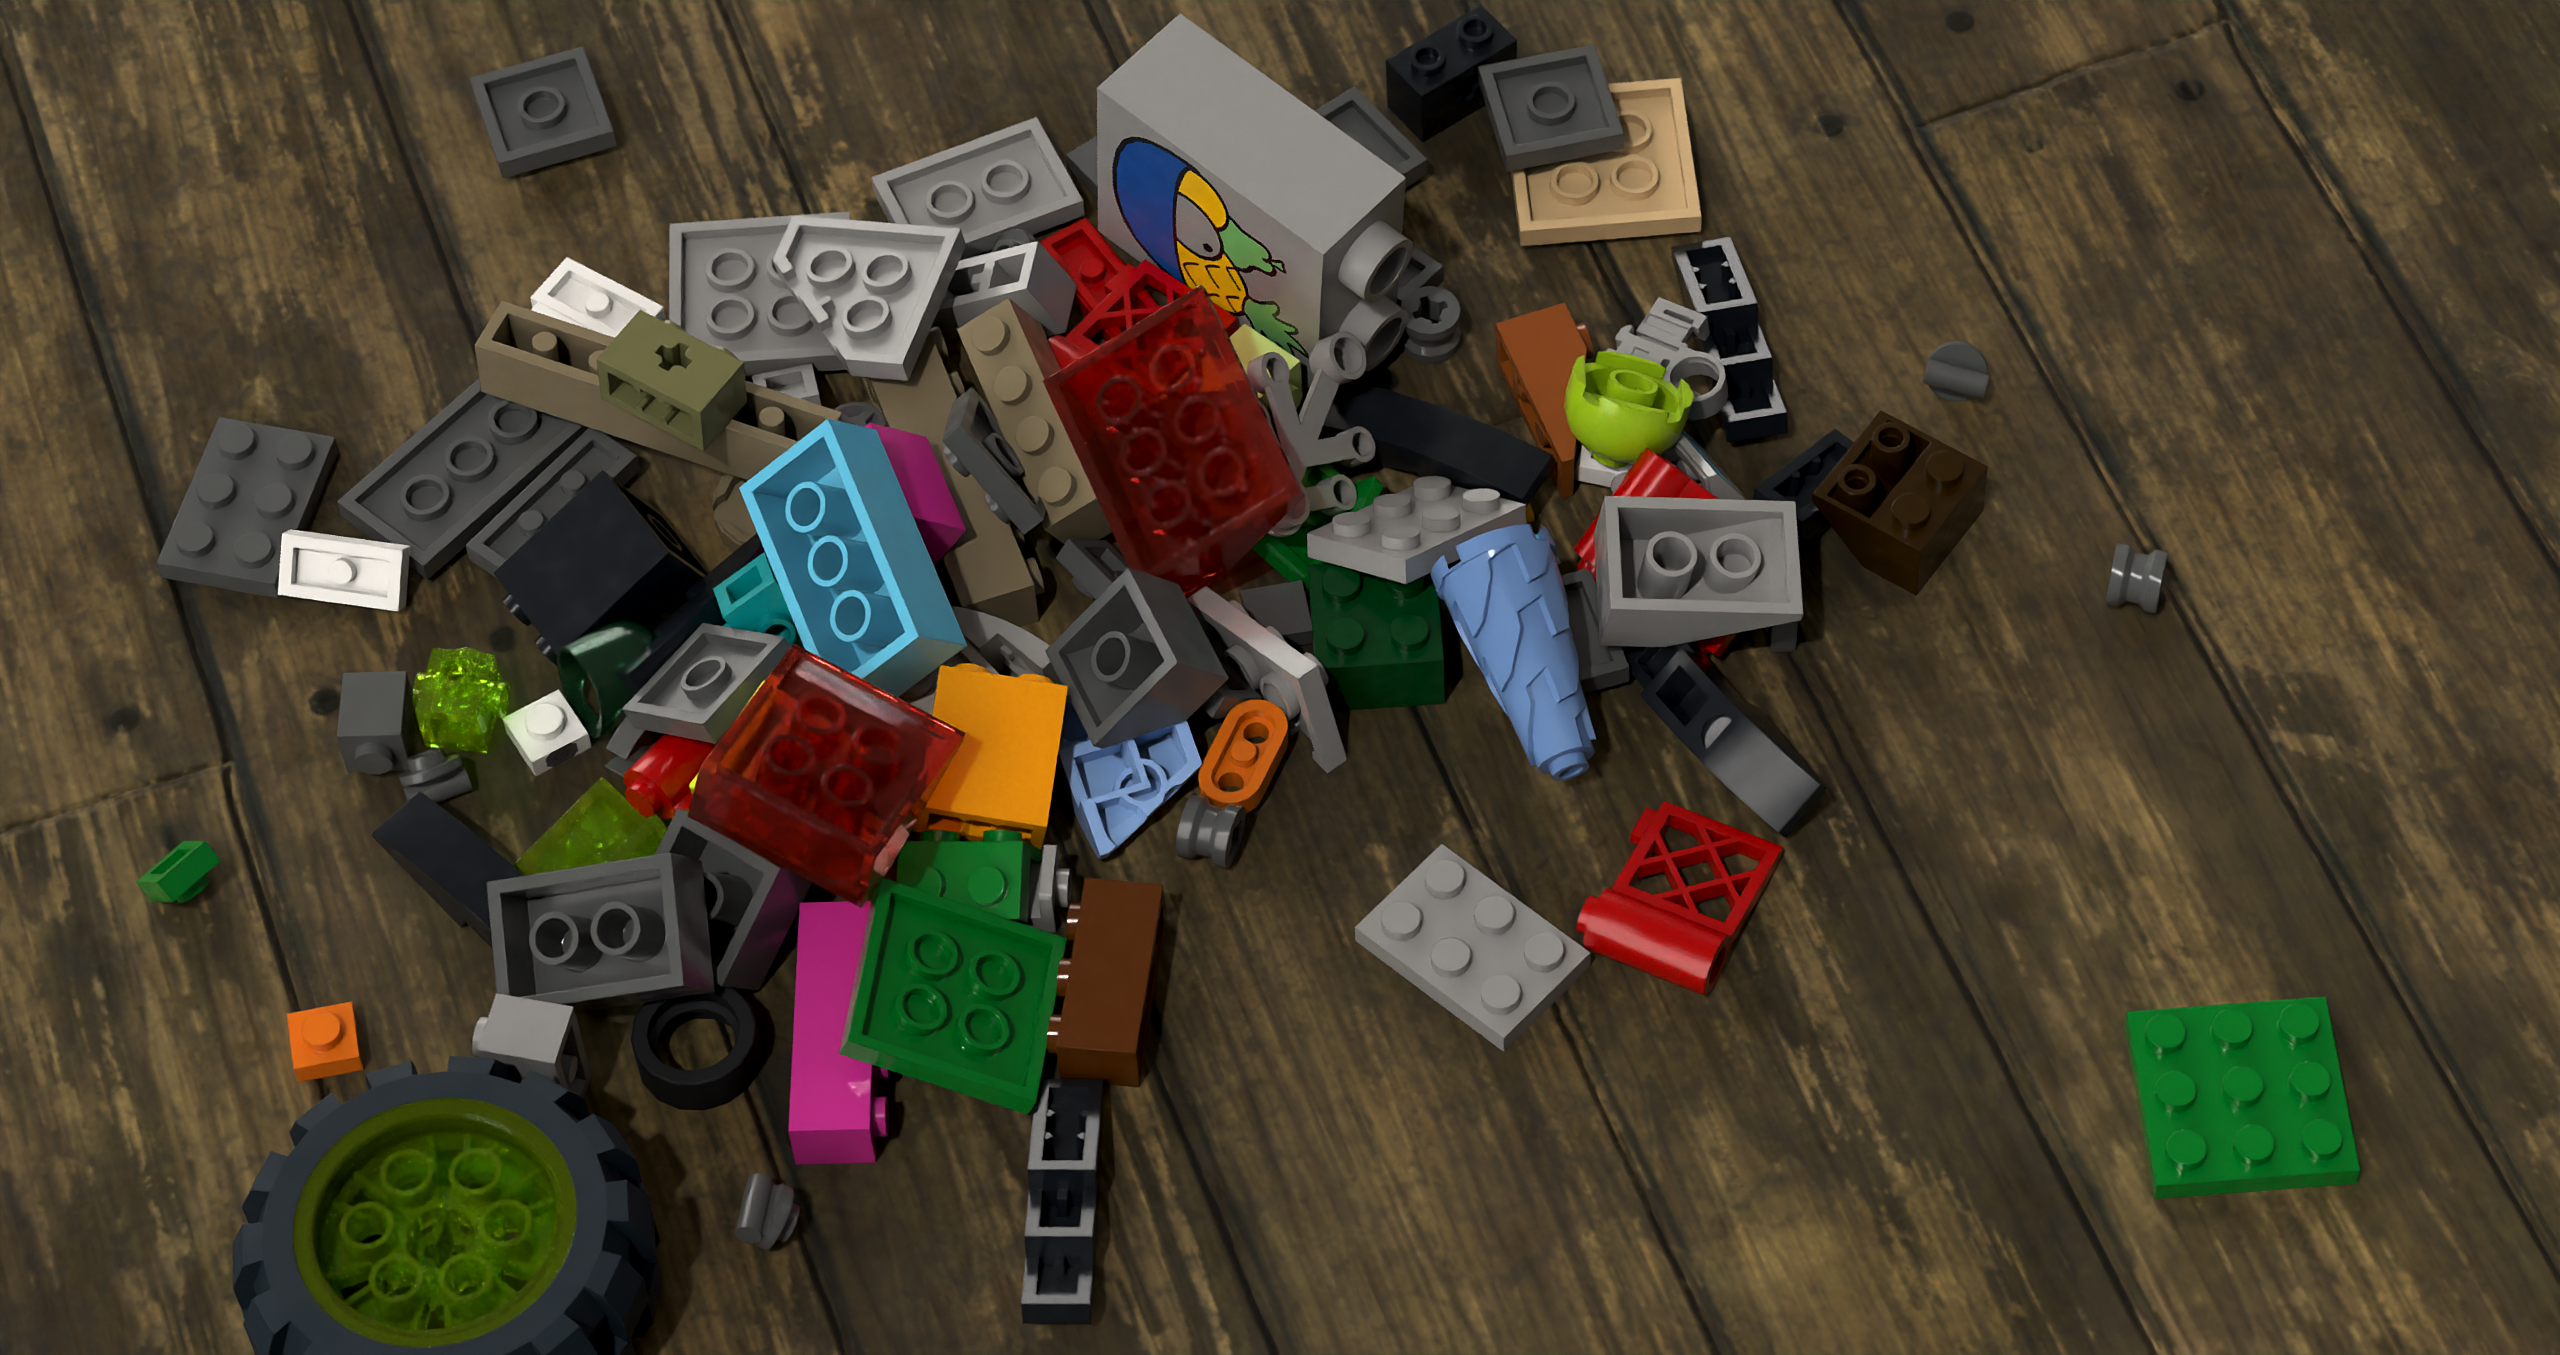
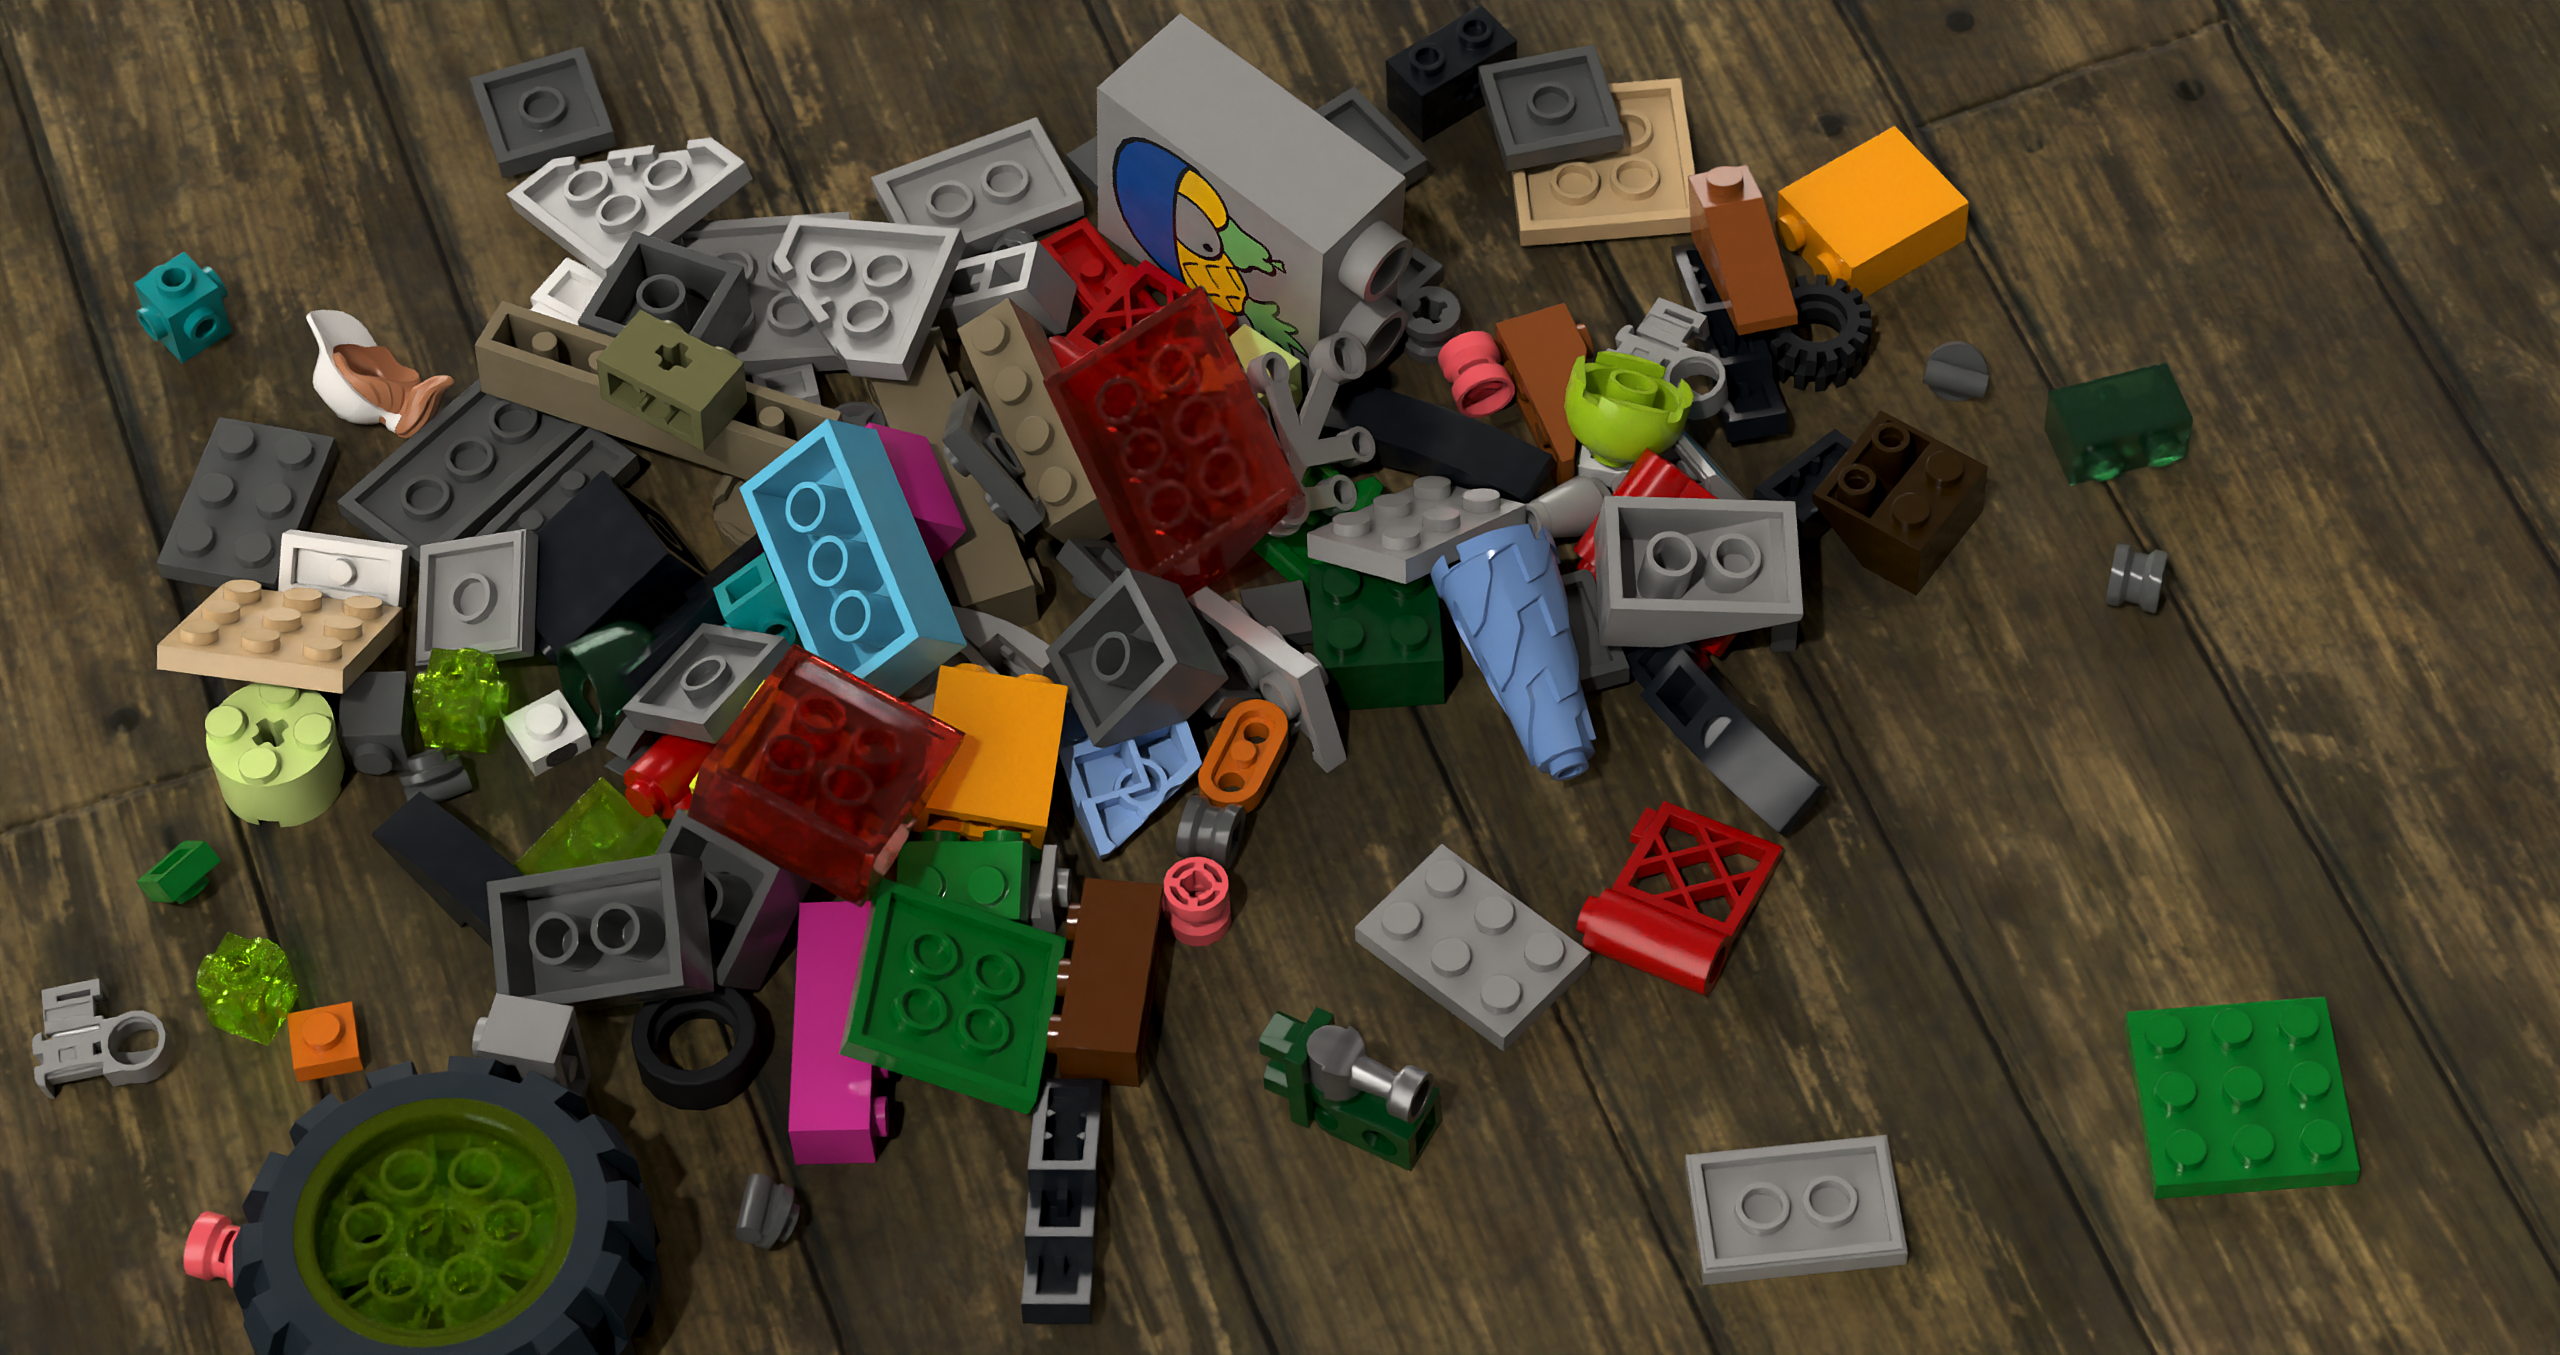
none -> light grey piece [32,978,175,1099]
none -> teal brick [134,252,232,364]
none -> tan plate [157,580,403,694]
none -> coral wheel [184,1211,241,1288]
none -> clear neon green brick [196,932,299,1046]
none -> yellowish green brick [205,682,347,827]
none -> hair [306,310,455,438]
none -> light grey tile [415,529,539,672]
none -> light grey plate [507,137,753,279]
none -> dark grey brick [578,231,752,350]
none -> coral wheel [1164,857,1231,947]
none -> dark green hips [1259,1007,1443,1172]
none -> coral wheel [1438,331,1515,418]
none -> light grey cone [1526,475,1611,539]
none -> light grey tile [1685,1135,1908,1285]
none -> dark orange slope [1688,165,1798,336]
none -> black tyre [1762,274,1872,392]
none -> light orange brick [1775,126,1969,299]
none -> clear green brick [2044,362,2193,486]

